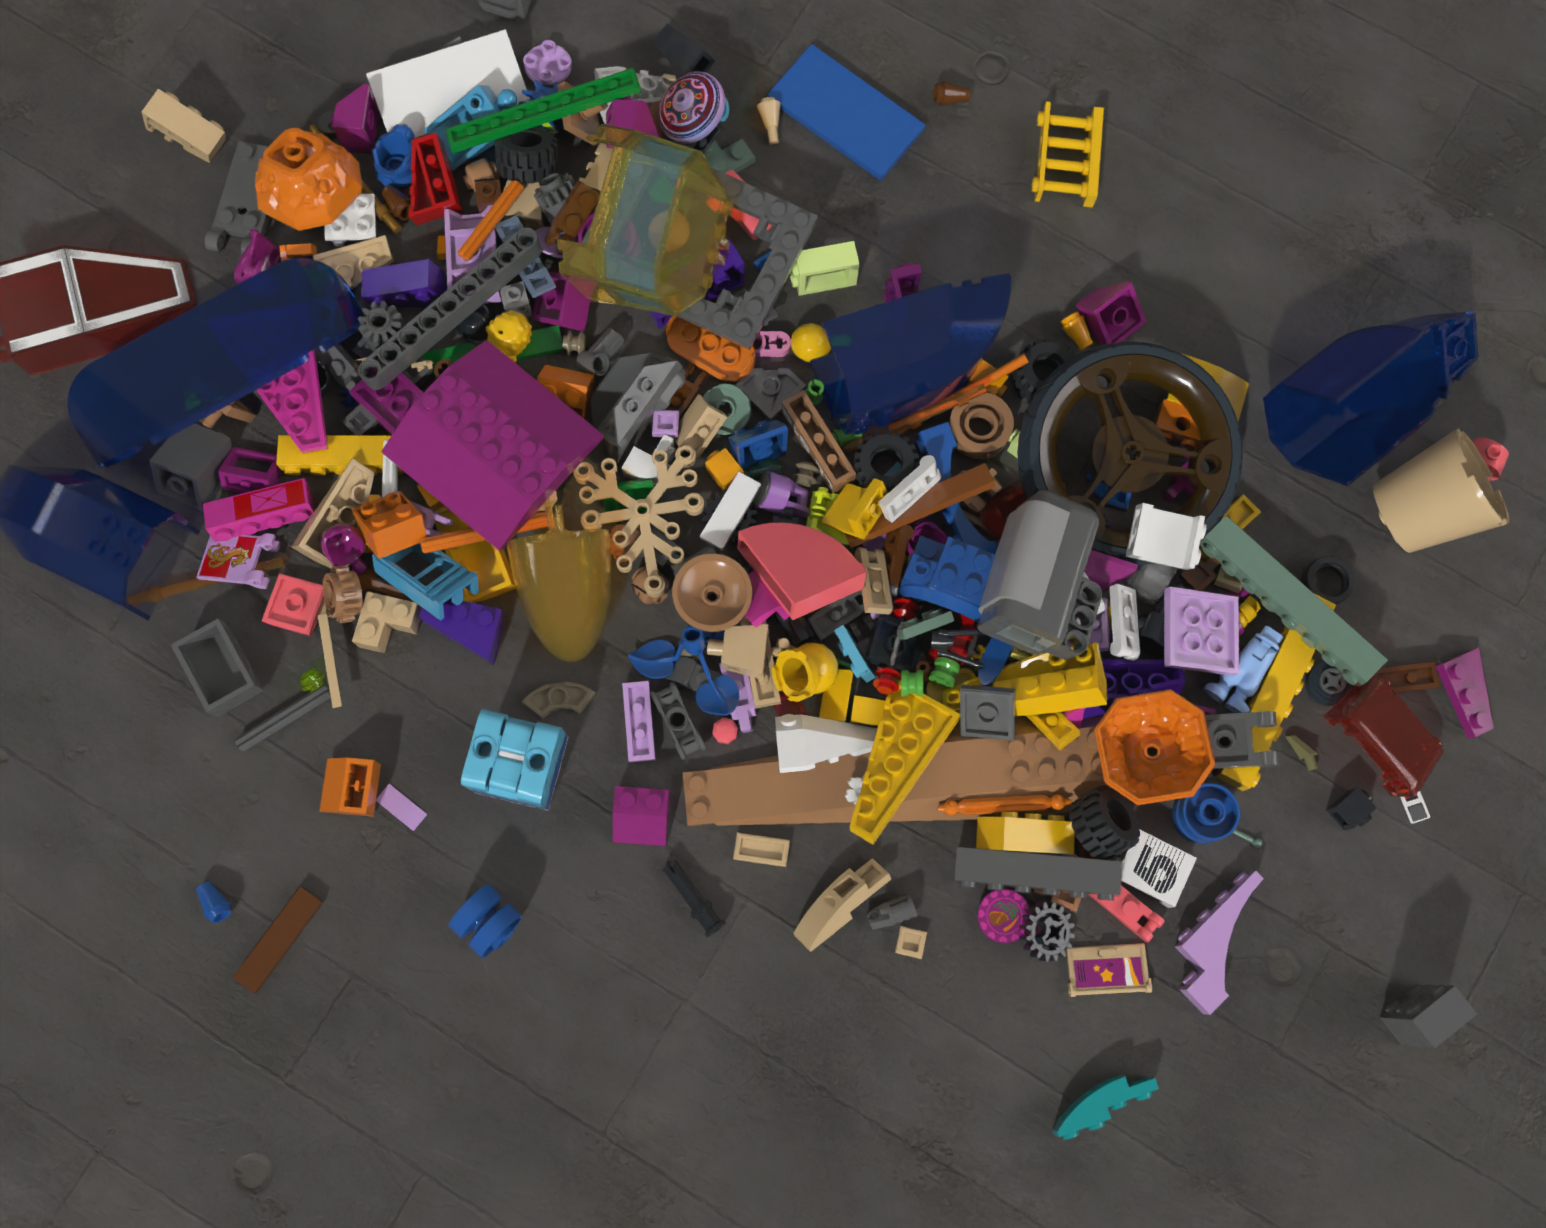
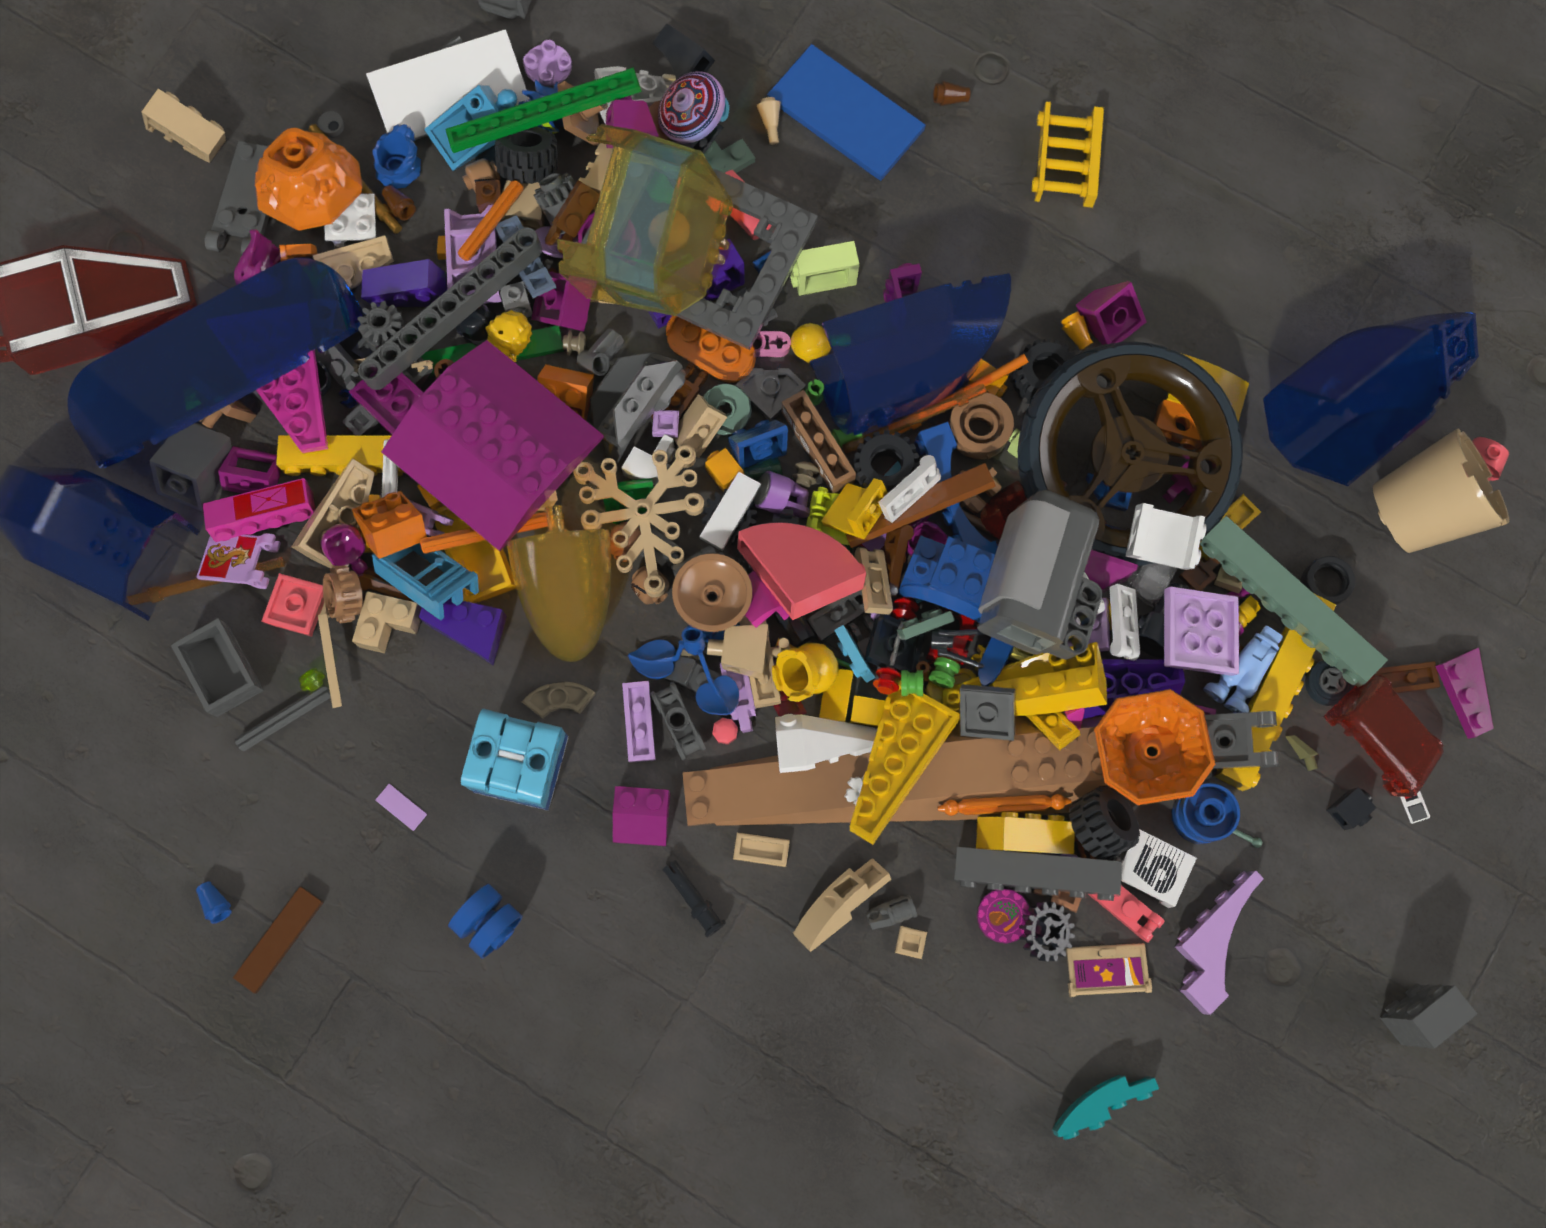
orange slope [319,758,381,817] -> none
magenta slope [330,84,380,154] -> none
red wedge [409,132,463,225] -> none

